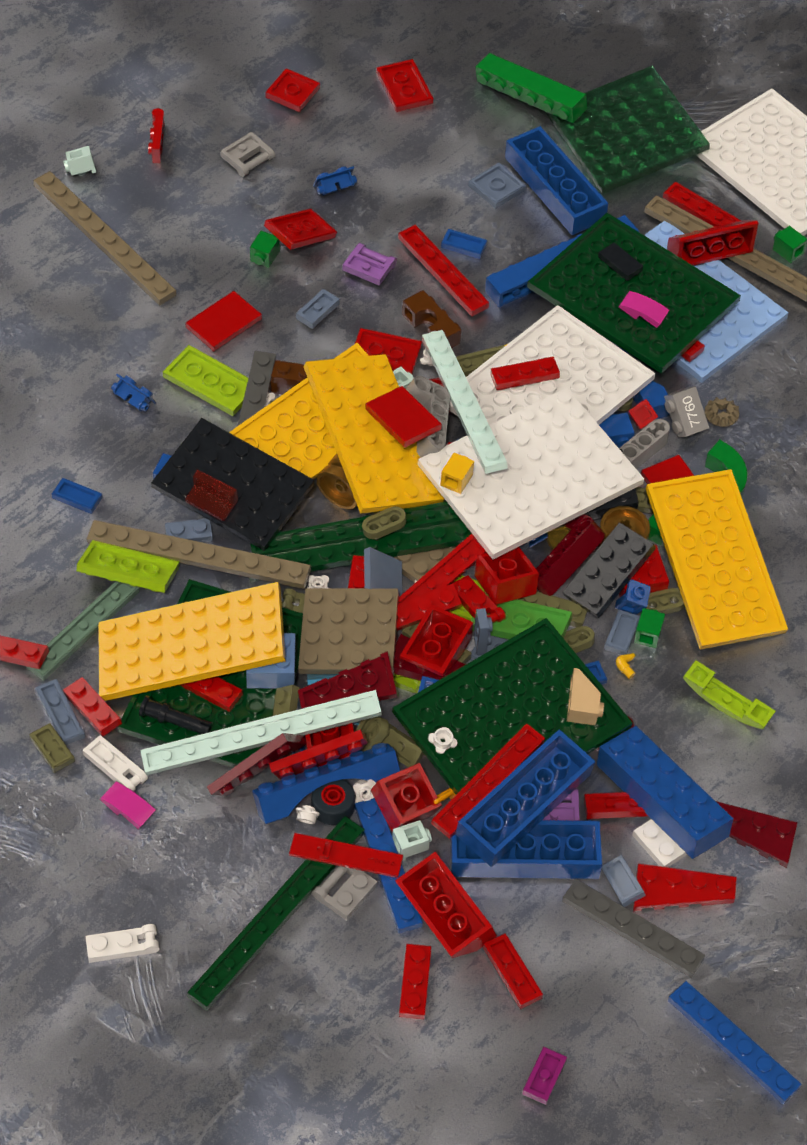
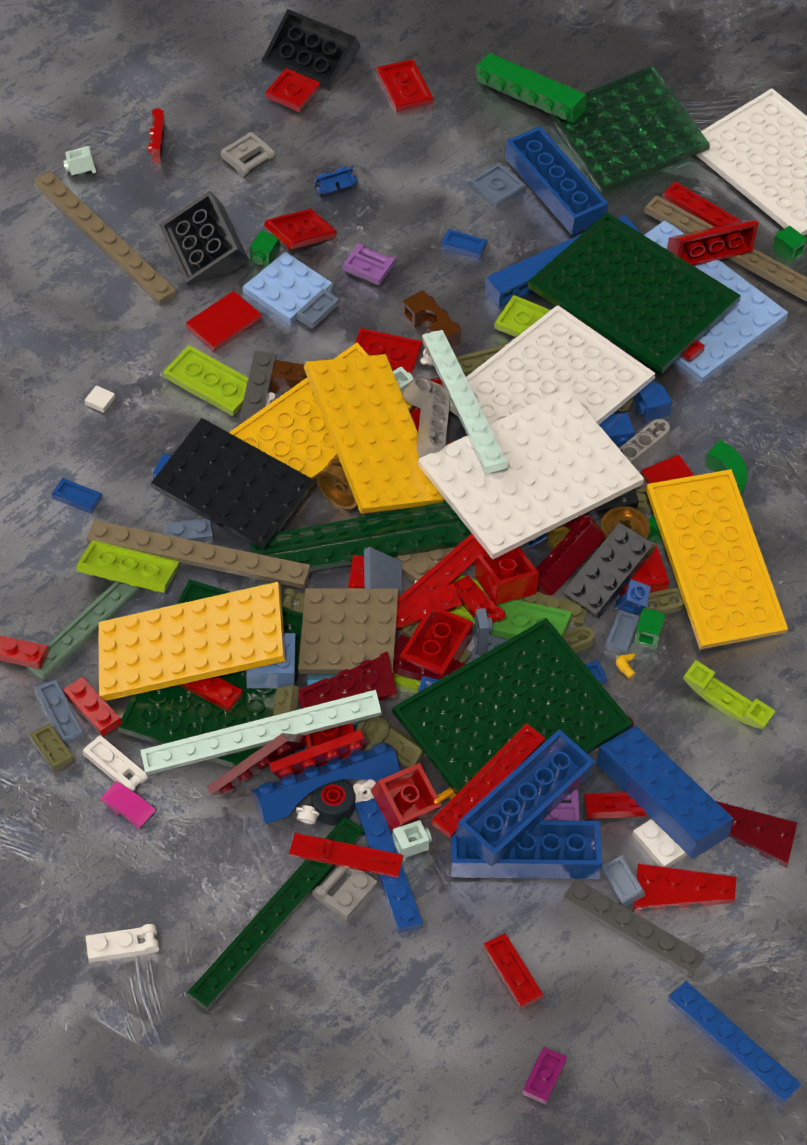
blue hinge [111,374,156,412] -> none
black pin [139,696,213,734] -> none
clear red panel [185,470,238,521] -> none
white plate [307,575,329,588] -> none
olive plate [362,506,406,539] -> none
red tile [365,386,442,448] -> none
red slope [395,851,497,958] -> none
red plate [398,225,489,317] -> none
red plate [399,944,431,1020] -> none
white plate [428,727,457,754] -> none
yellow brick [440,453,474,494] -> none
red plate [490,356,560,390] -> none
tan slope [567,668,604,725] -> none
black tile [598,242,643,281] -> none
dark pink slope [619,291,669,328] -> none
red plate [627,399,658,429] -> none
light grey brick [664,386,709,437] -> none
dark tan gear [704,397,740,427] -> none
none -> white tile [85,385,115,413]
none -> black slope [160,191,249,285]
none -> light blue plate [243,252,332,324]
none -> black slope [261,9,361,90]
none -> lime plate [494,295,551,337]

